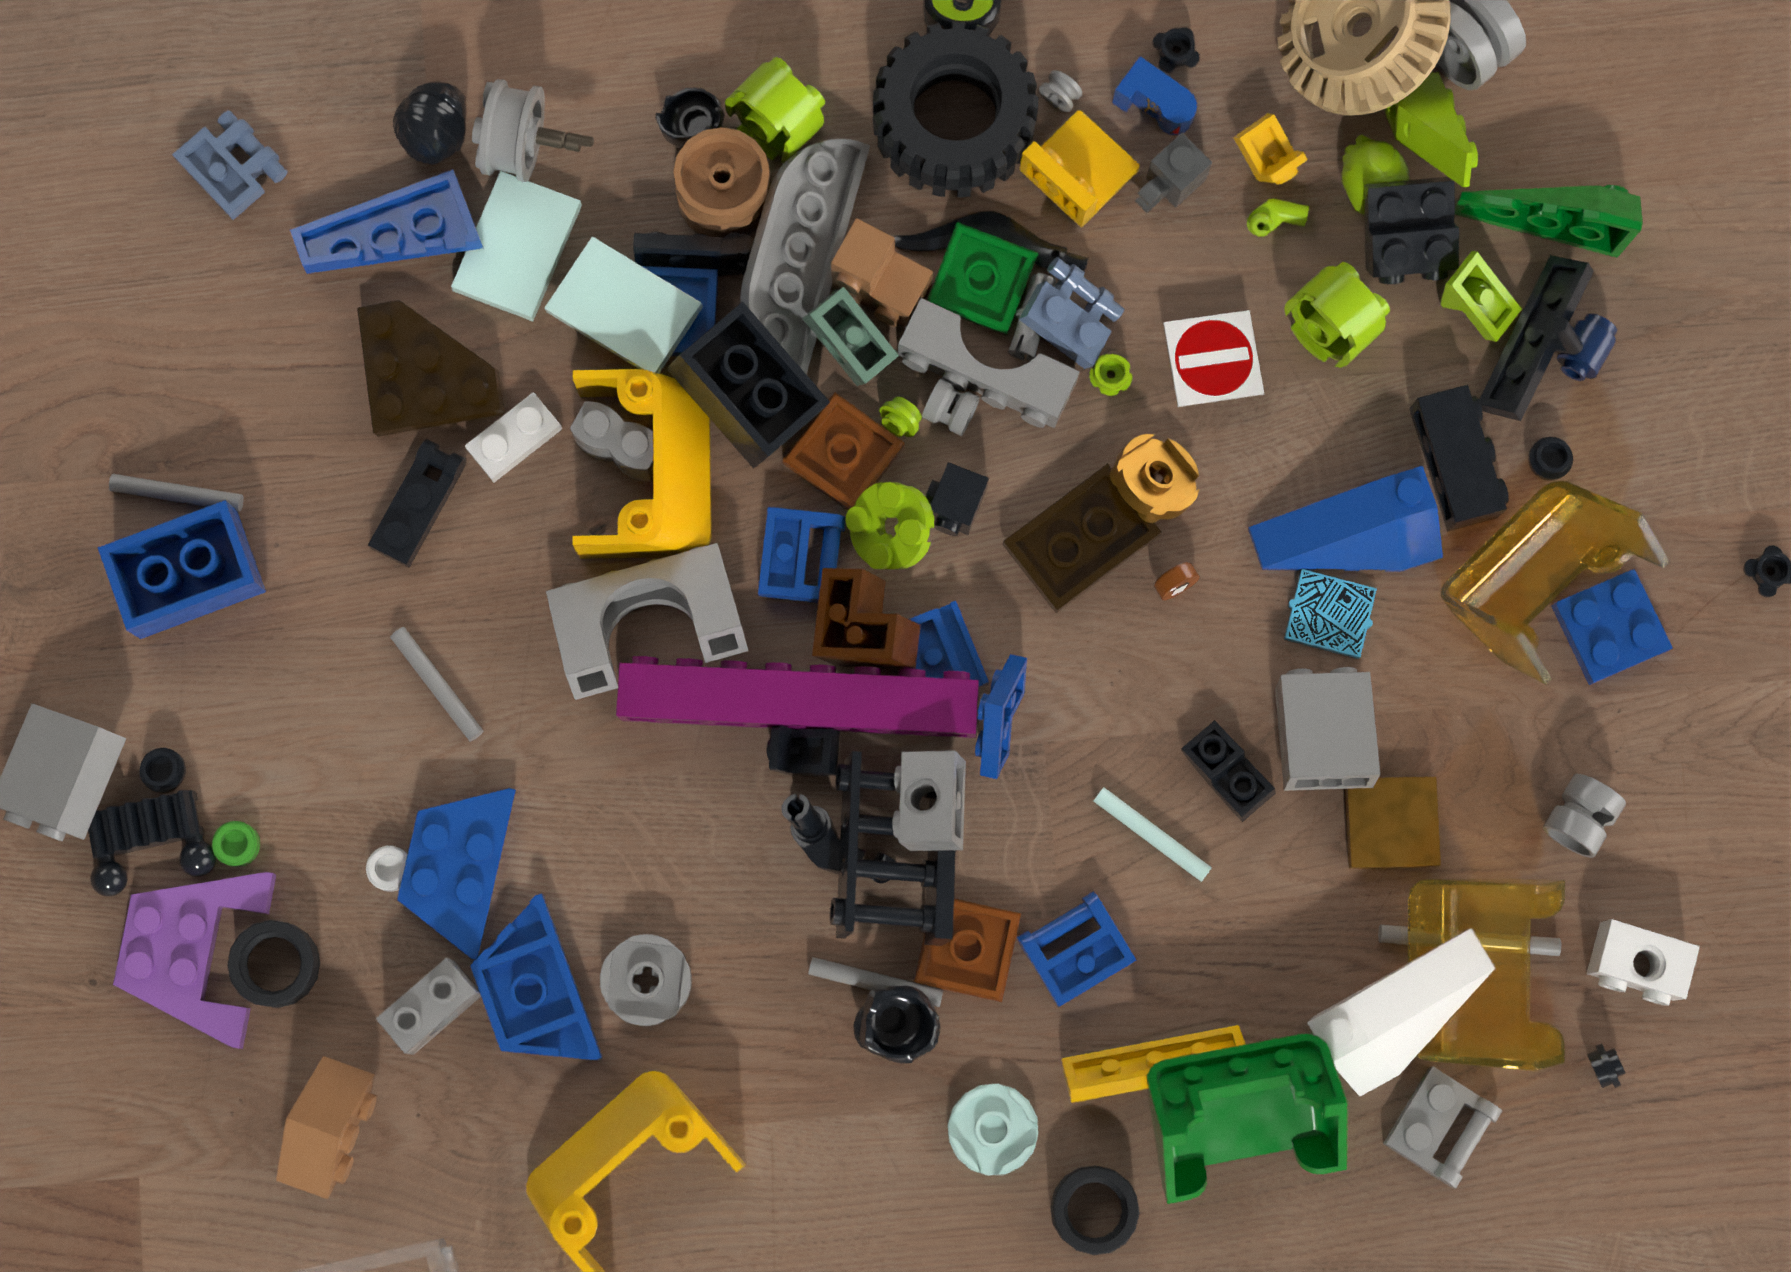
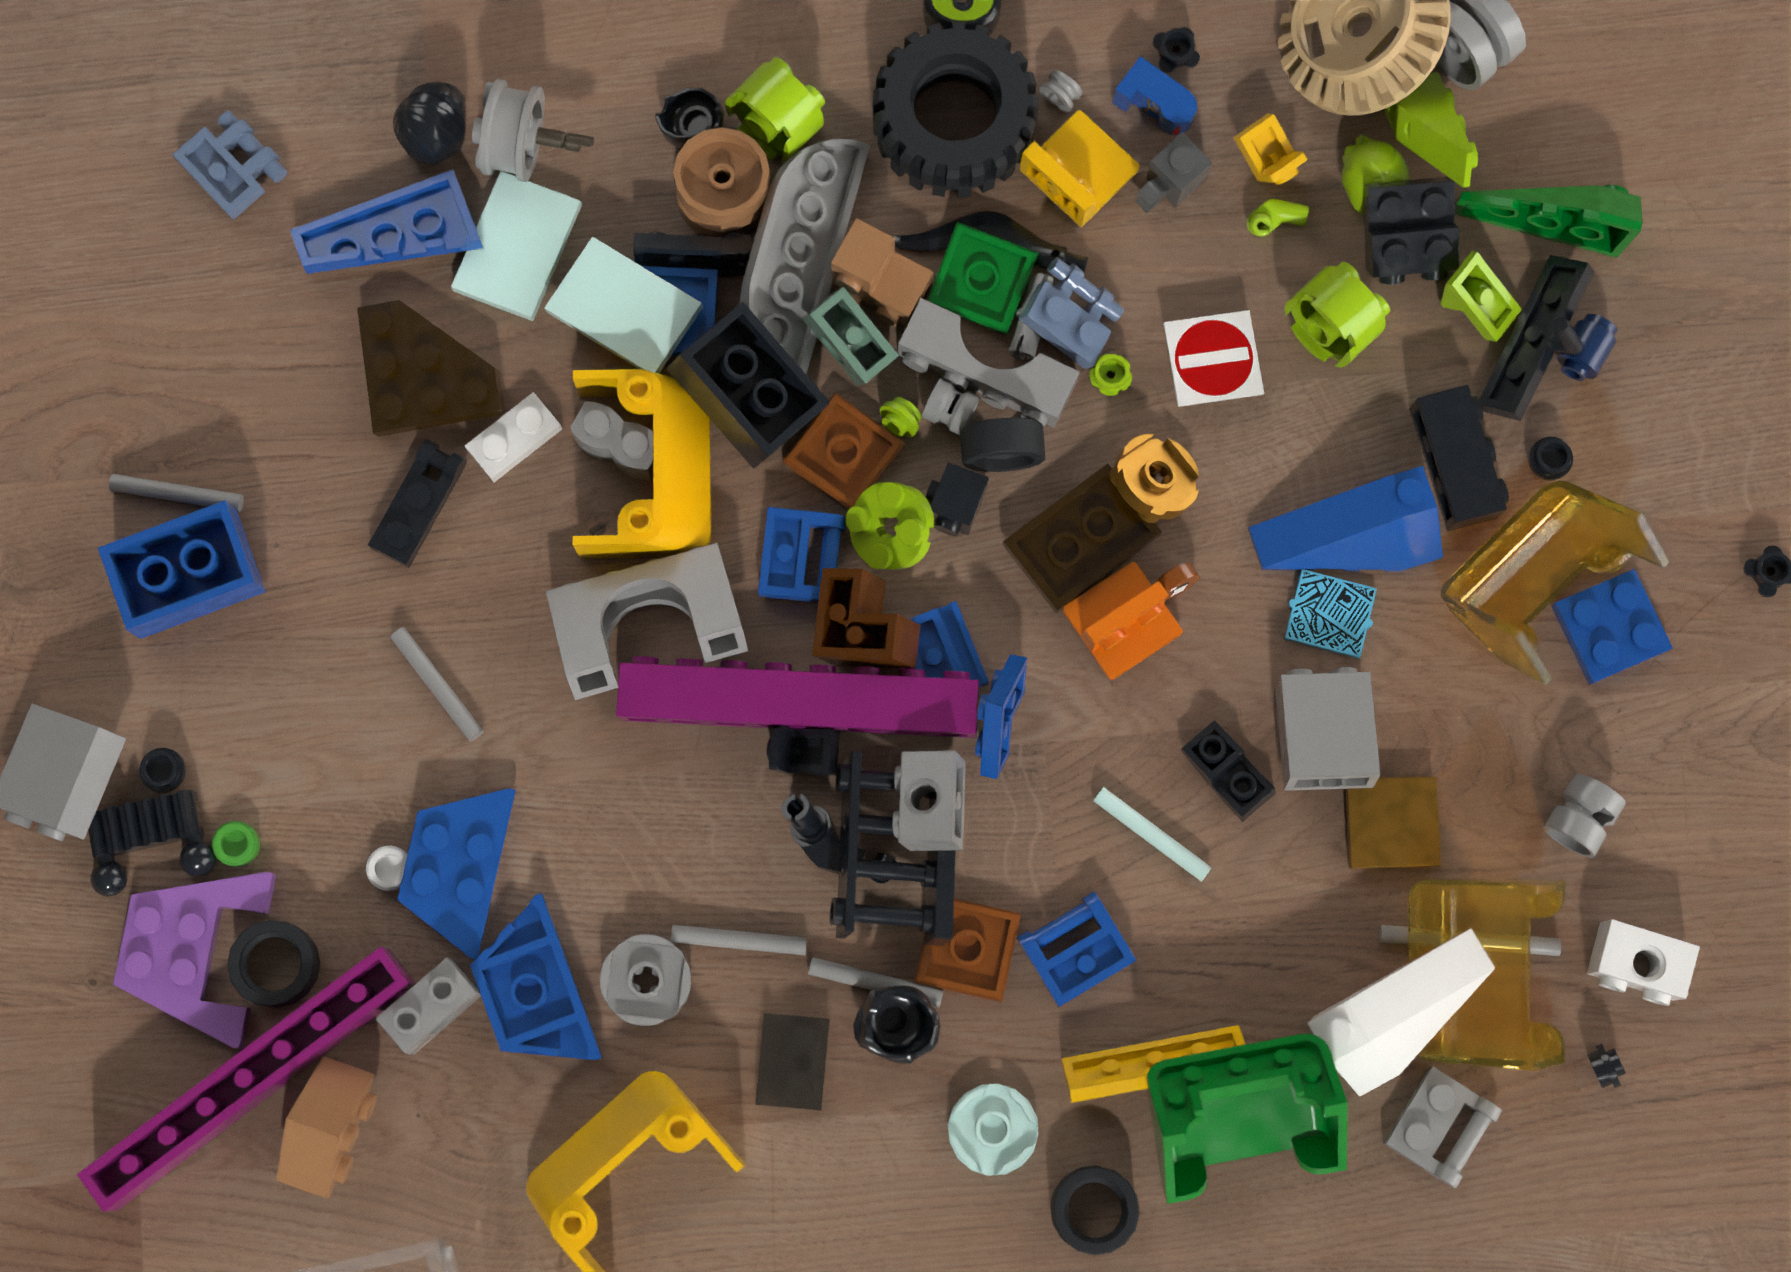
none -> magenta brick [77,946,415,1212]
none -> light grey bar [671,924,807,956]
none -> clear smoke plate [755,1013,830,1111]
none -> black tyre [960,418,1045,472]
none -> orange bracket [1063,562,1183,680]

